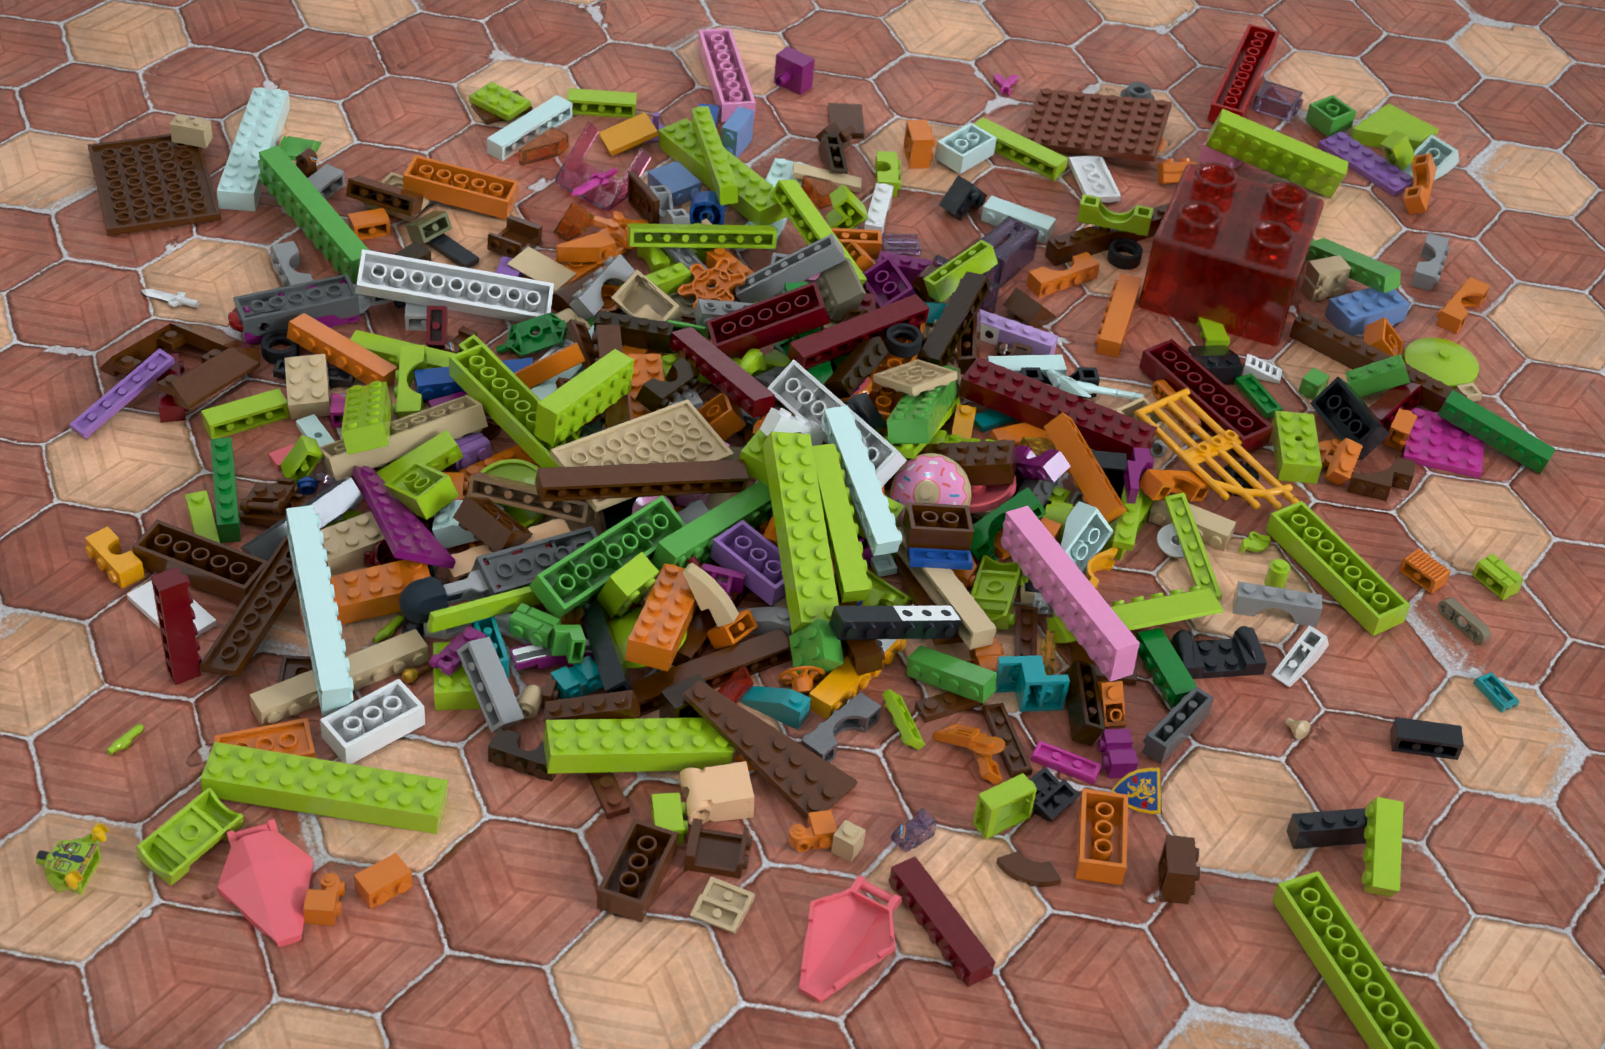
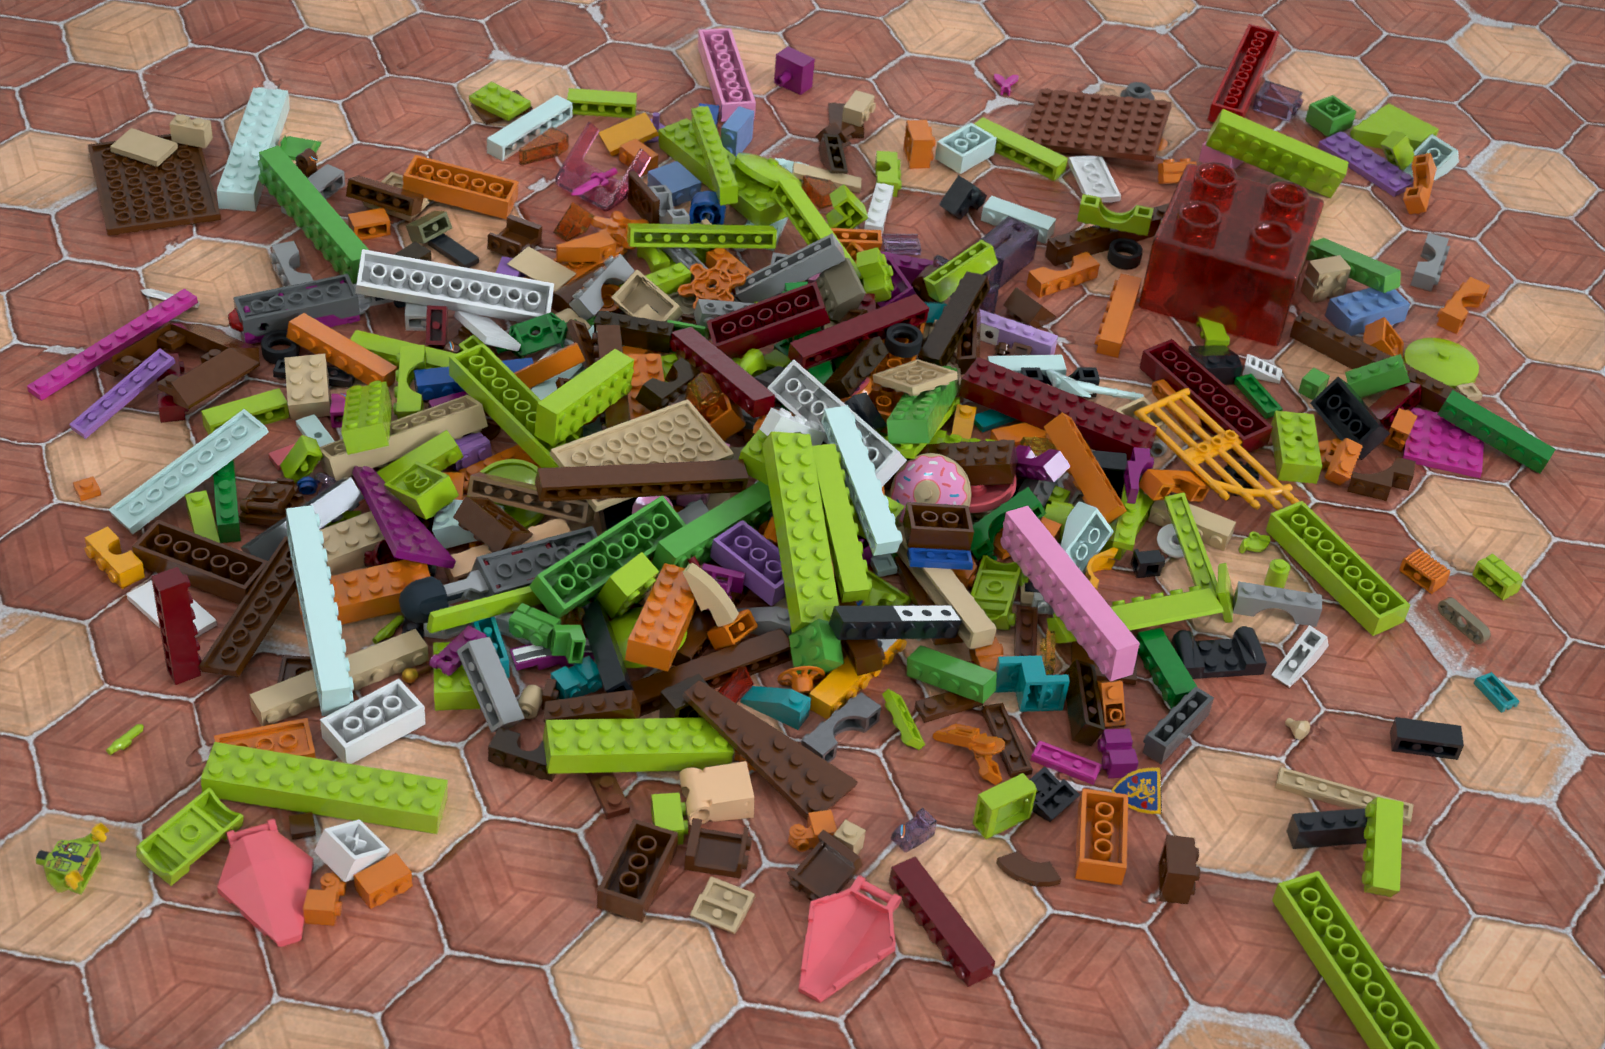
none -> dark pink plate [27,289,198,401]
none -> orange plate [73,476,101,501]
none -> light aqua plate [109,409,269,534]
none -> tan tile [110,128,178,167]
none -> reddish brown tile [289,812,316,839]
none -> white brick [314,819,390,882]
none -> white tile [454,310,521,351]
none -> orange brick [619,138,659,176]
none -> clear orange slope [685,372,724,415]
none -> lime dish [734,153,802,188]
none -> reddish brown panel [787,829,863,901]
none -> tan brick [842,90,876,127]
none -> lime brick [857,247,893,303]
none -> black brick [1130,549,1165,578]
none -> lime tile [1217,563,1234,623]
none -> tan tile [1275,767,1414,826]

